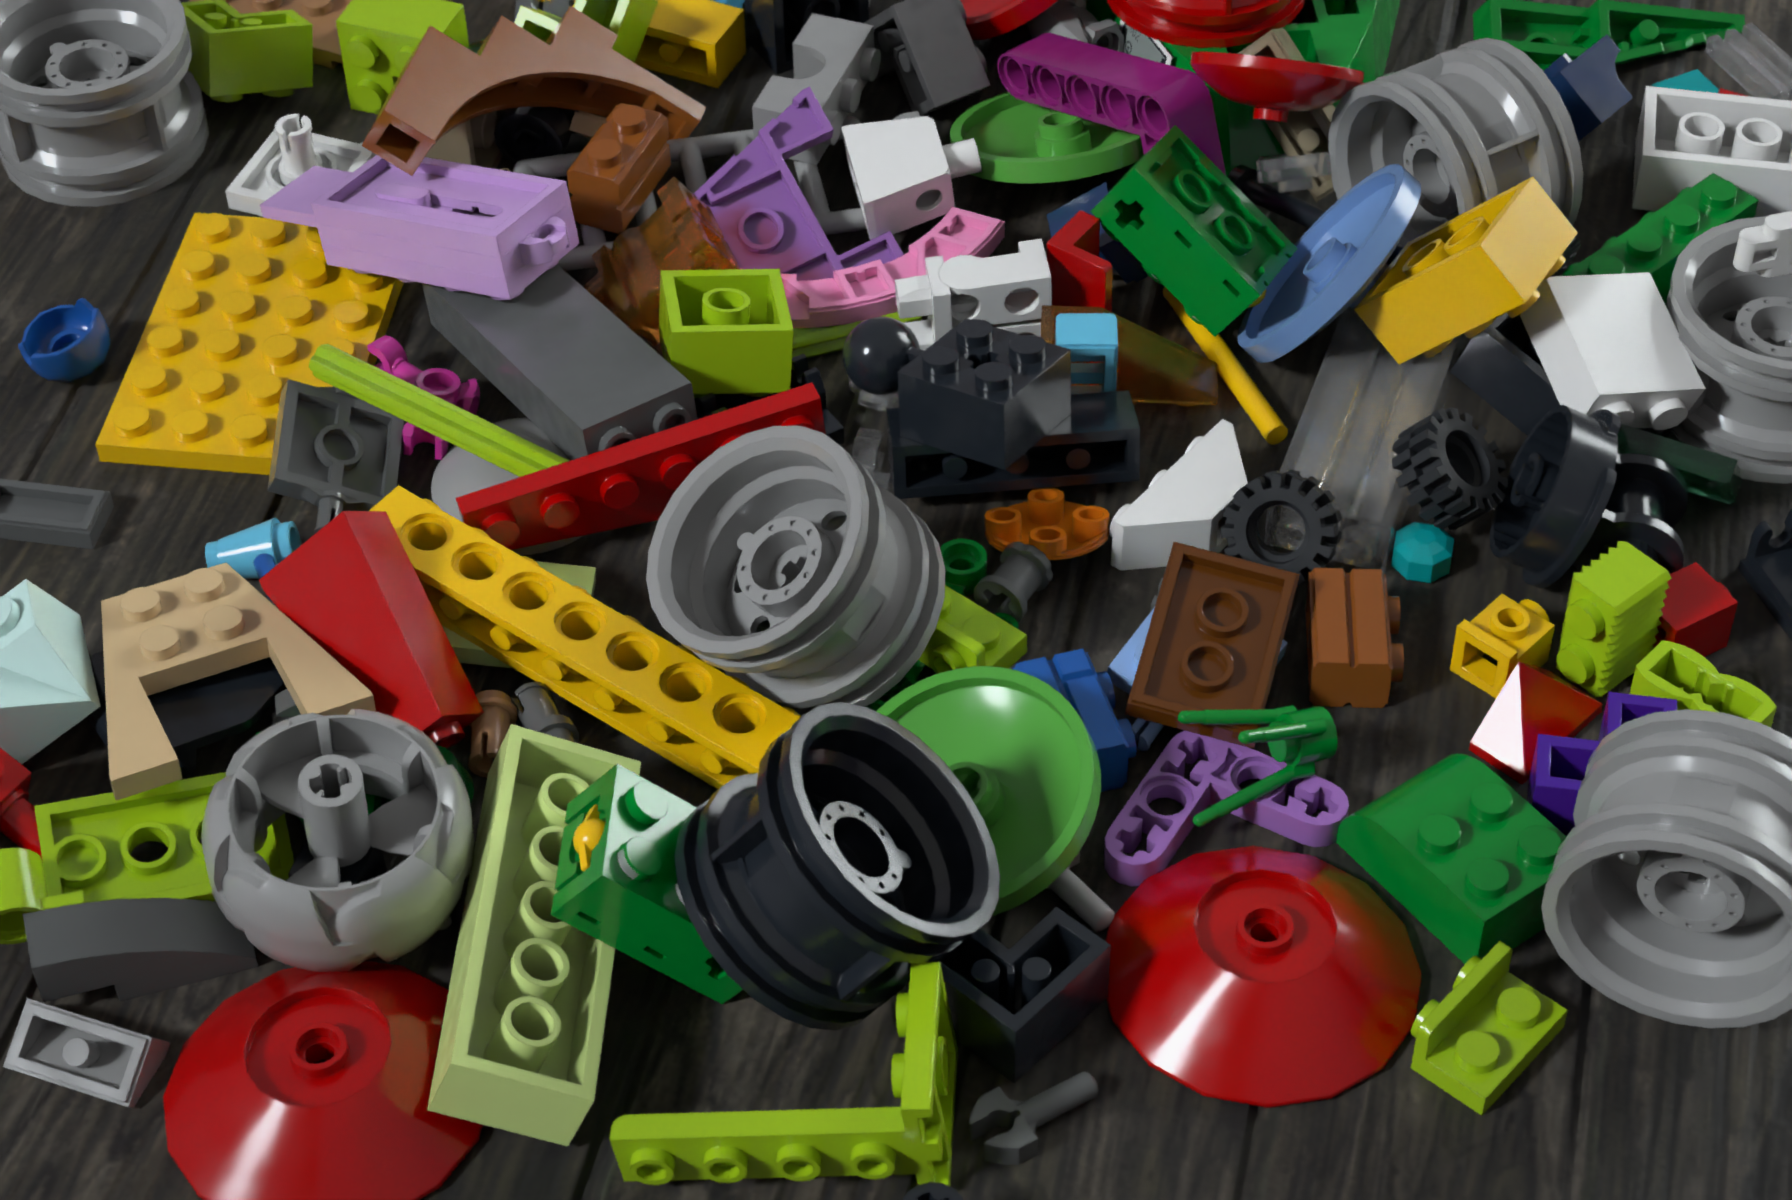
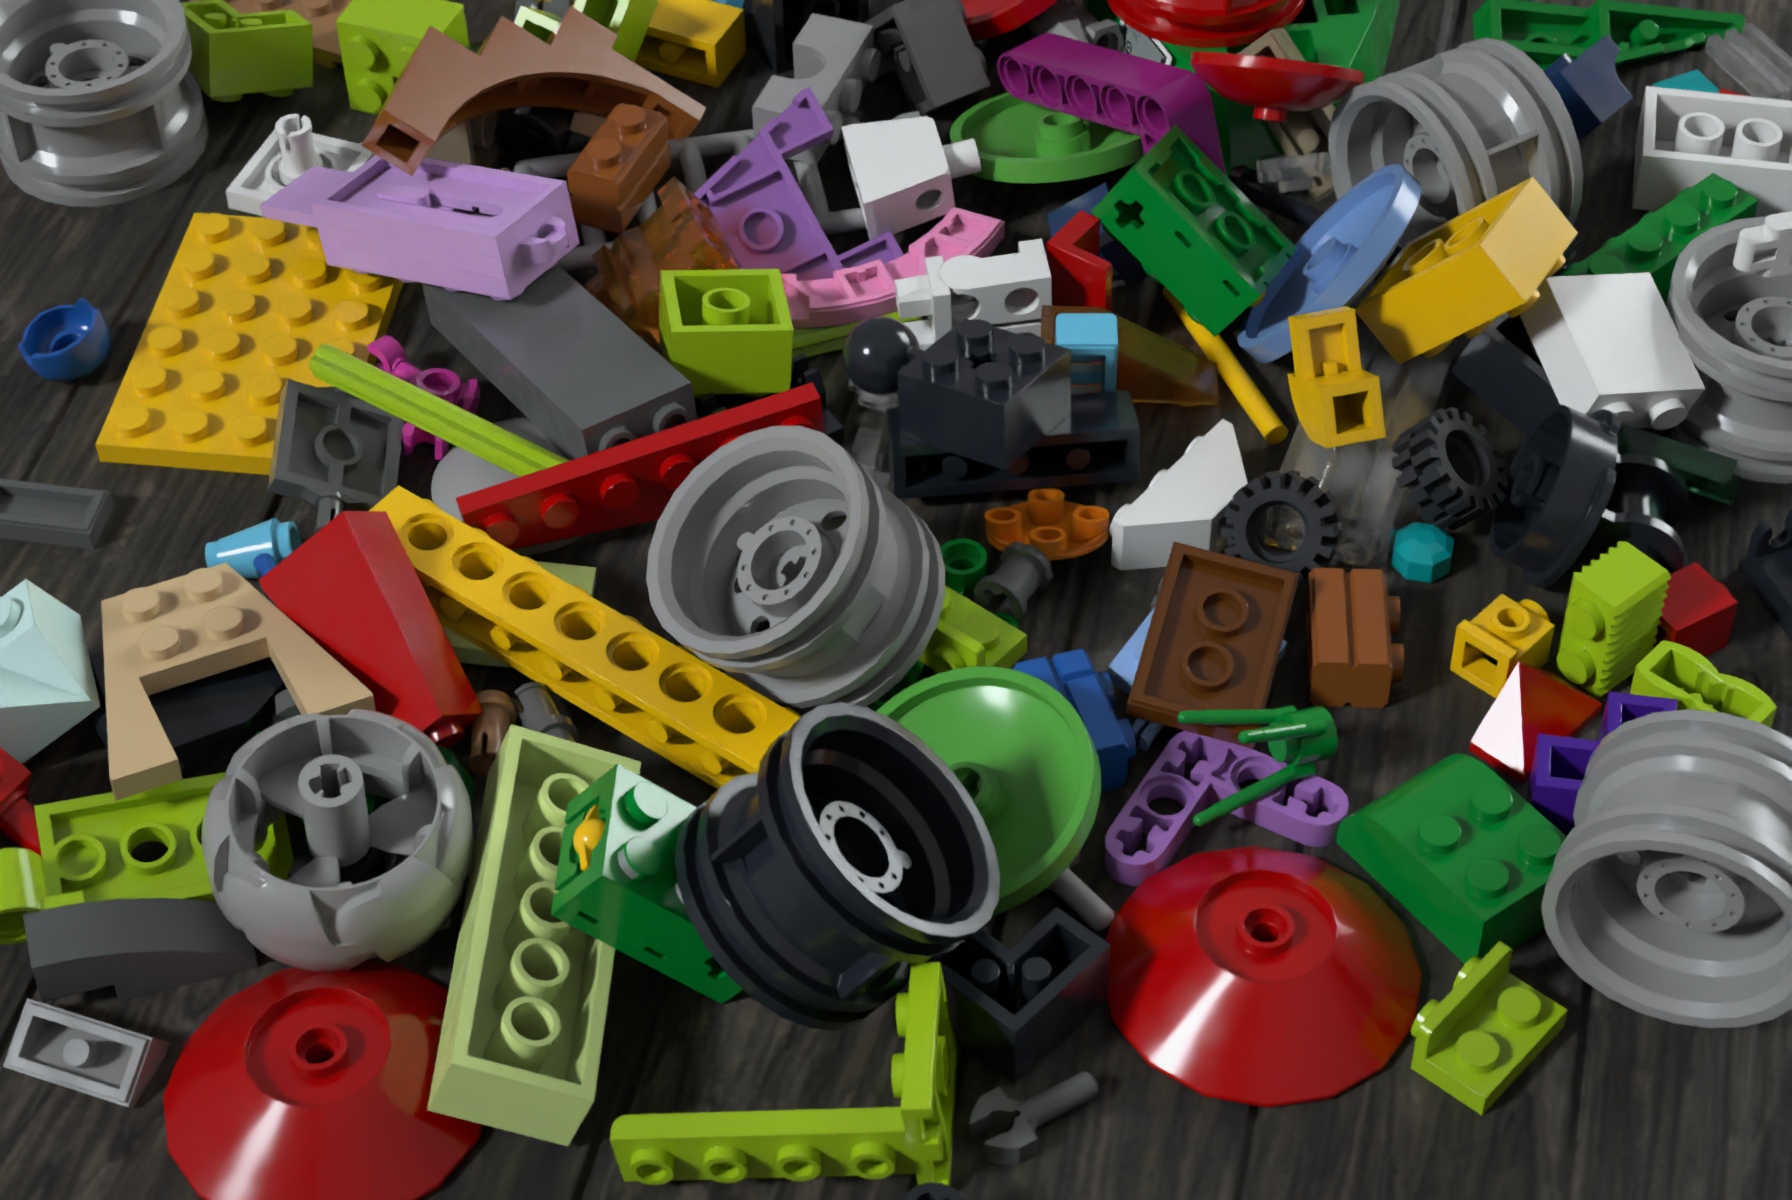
none -> yellow brick [1288,306,1386,449]

